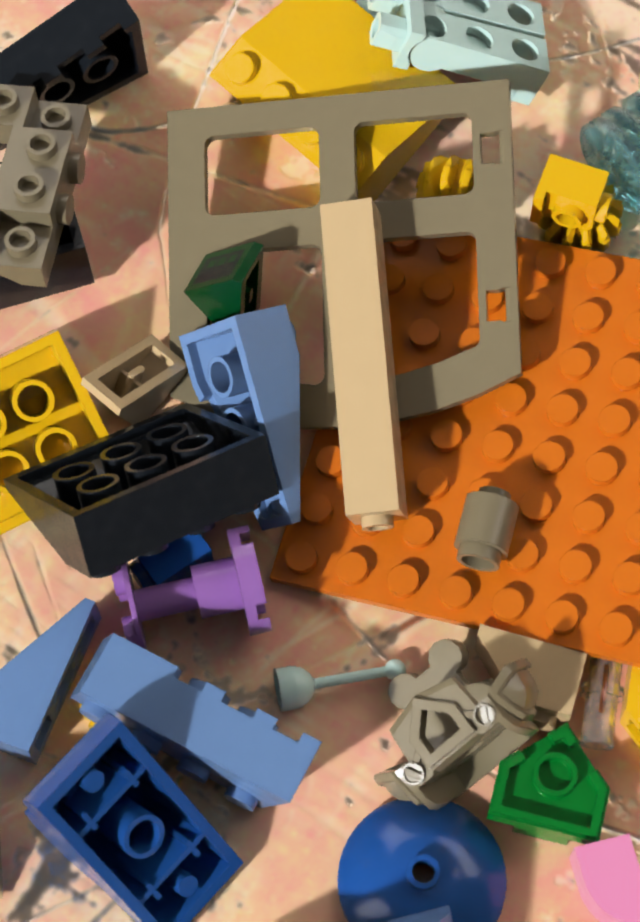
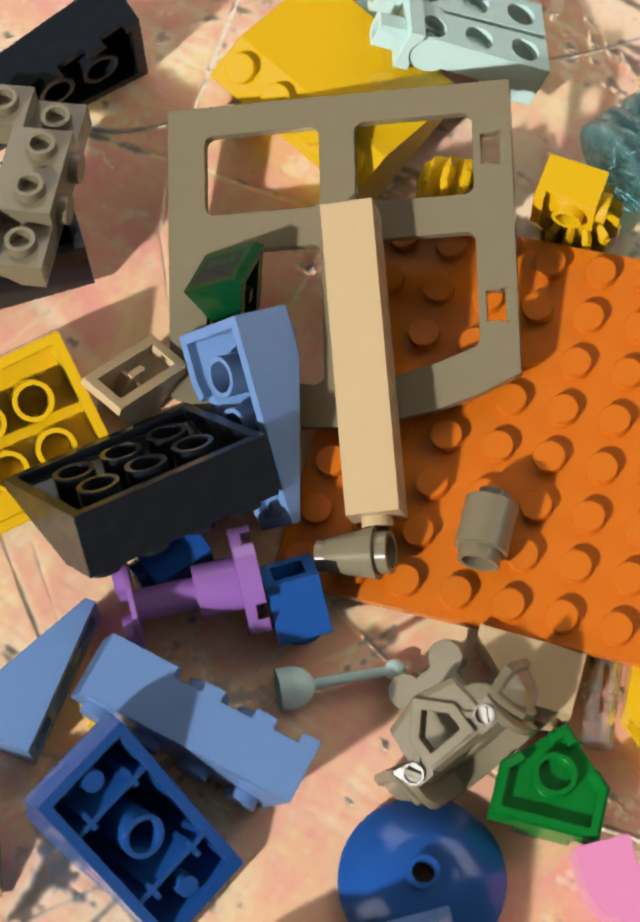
none -> blue brick [259,553,333,646]
none -> dark tan cone [313,526,397,580]

